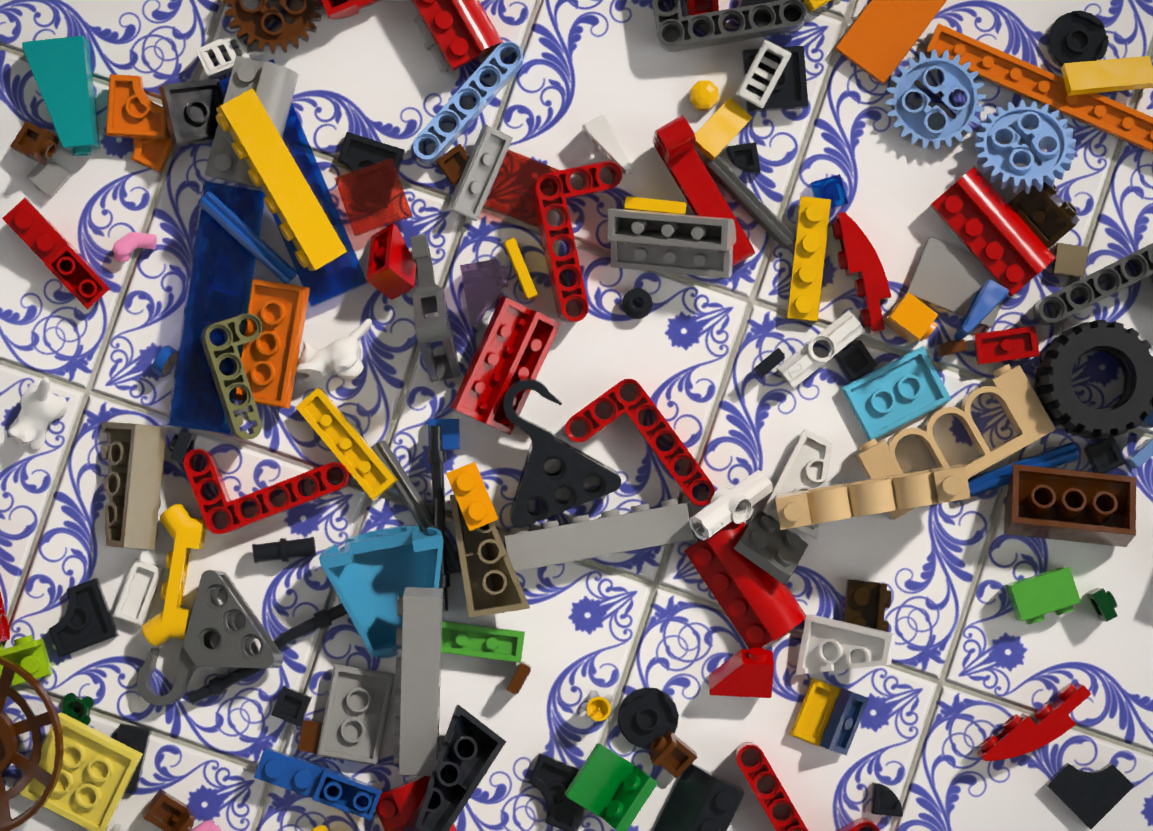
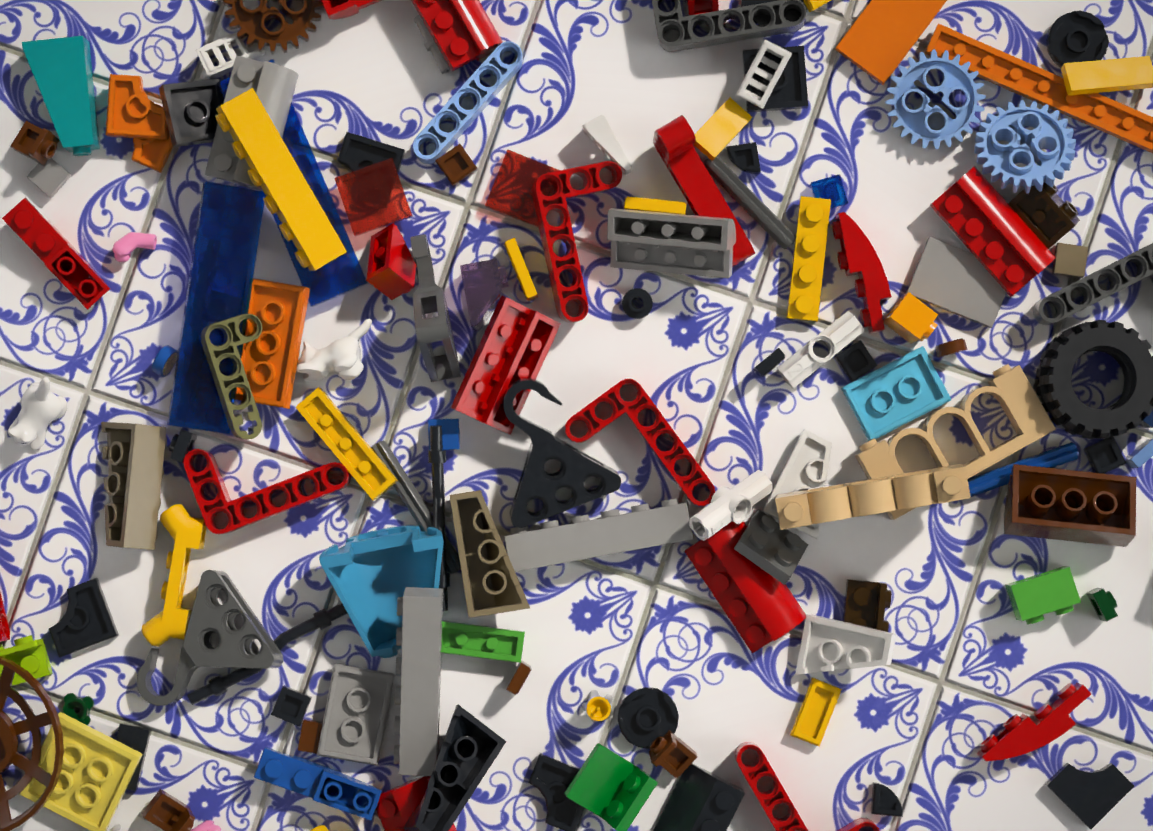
white tile [113,558,165,627] -> none
blue axle [198,191,297,284] -> none
black pin [252,537,316,563] -> none
light orange plate [446,462,499,531] -> none
light grey tile [447,125,513,221] -> none
yellow tile [690,81,719,111] -> none
red slope [708,647,774,698] -> none
dark blue plate [820,688,869,756] -> none
blue slope [954,279,1009,341] -> none
red plate [973,326,1040,365] -> none

